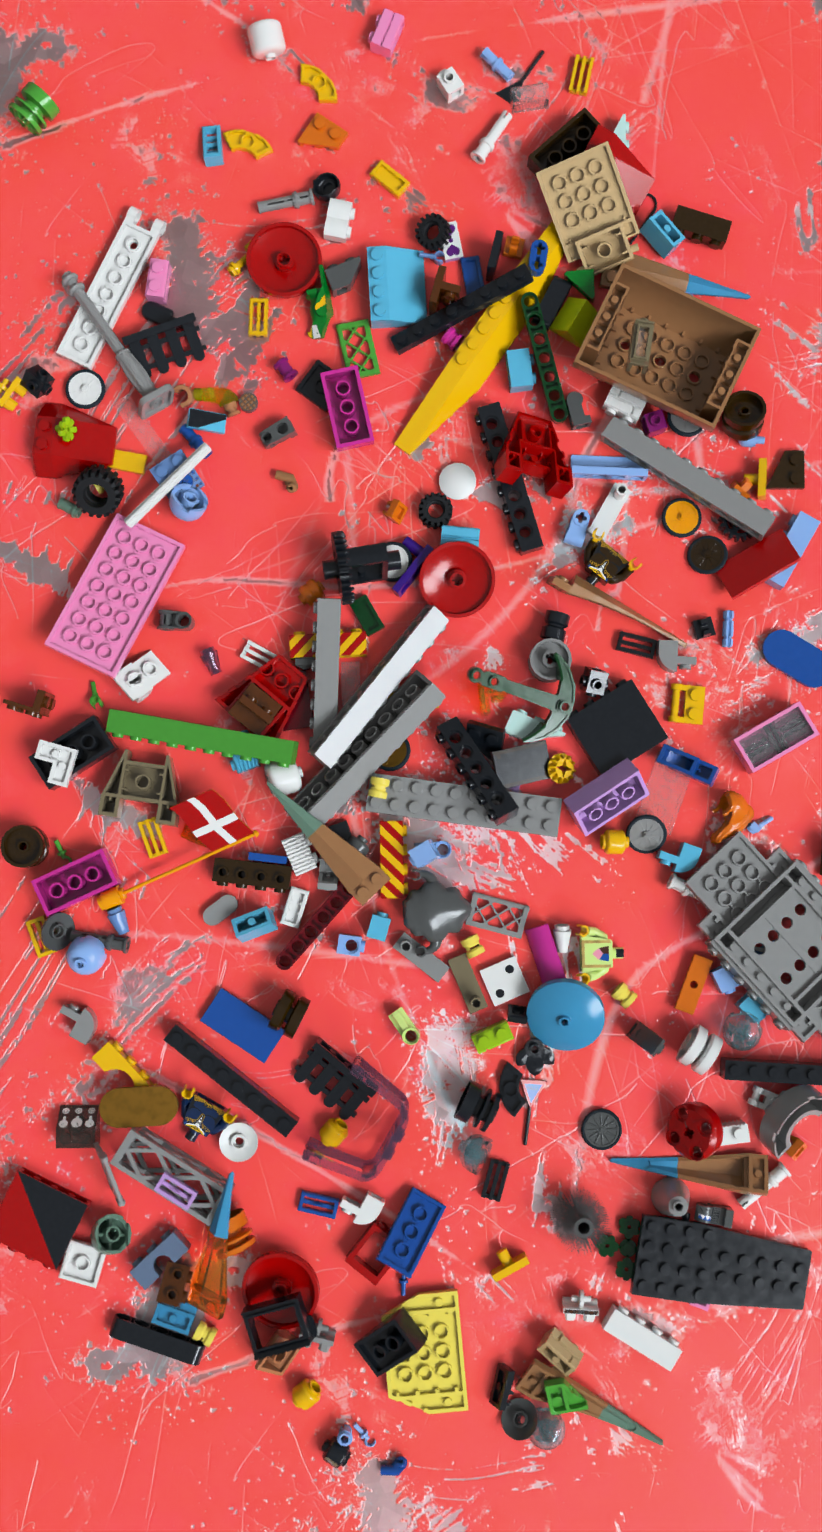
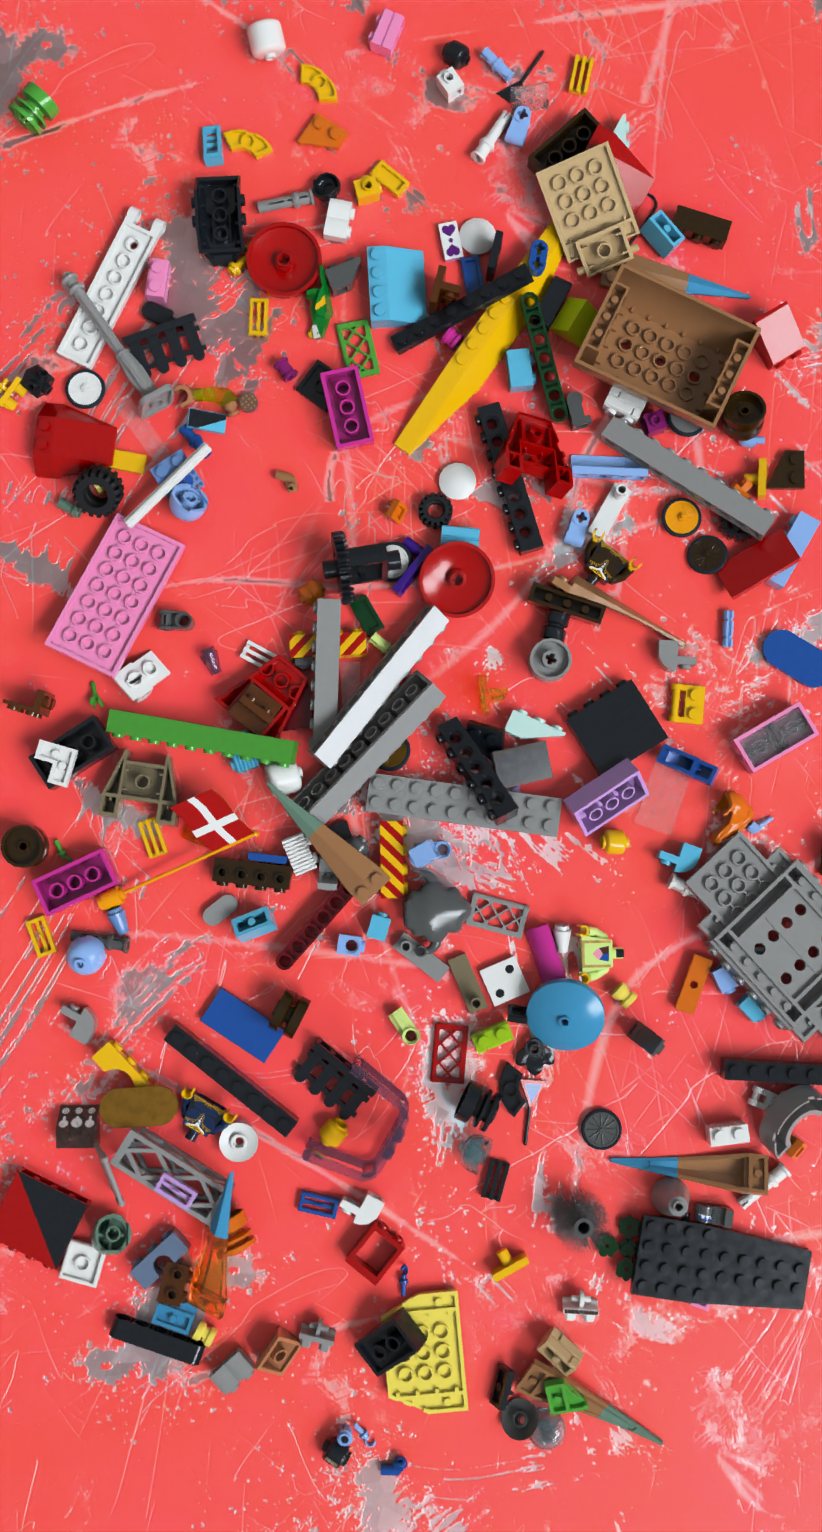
dark grey dish [41,912,75,951] -> none
lime plant [55,417,77,442] -> none
black piece [241,1292,318,1361] -> none
red dish [242,1250,320,1330] -> none
dark grey leg [259,416,298,449] -> none
white plate [280,886,310,929] -> none
yellow head [292,1379,321,1410] -> none
light yellow wheel [367,776,390,799] -> none
blue tile [375,1187,446,1279] -> none
black tyre [415,213,452,252] -> none
medium blue hand [418,251,444,265] -> none
light yellow wheel [460,933,485,959] -> none
piece [467,652,576,743] -> none
orange tile [503,235,525,260] -> none
yellow gear [547,753,576,784] -> none
green slope [564,269,595,303] -> none
brick [579,666,609,697] -> none
white brick [601,1304,683,1372] -> none
black tile [615,631,657,659] -> none
dark tan window [626,318,655,374] -> none
light grey wheel [626,815,667,854] -> none
red piece [666,1101,723,1161] -> none
white wheel [676,1024,723,1075] -> none
black tile [691,616,716,640] -> none
clear light blue cylinder [722,1011,763,1051] -> none
none -> black slope [191,175,247,267]
none -> light grey brick [209,1347,255,1395]
none -> yellow brick [353,175,383,206]
none -> yellowish green axle [369,632,392,655]
none -> red window [430,1022,469,1084]
none -> black head [442,40,471,70]
none -> white dish [459,218,496,256]
none -> light blue piece [505,106,531,147]
none -> dark brown brick [526,582,607,627]
none -> slope [752,301,806,371]

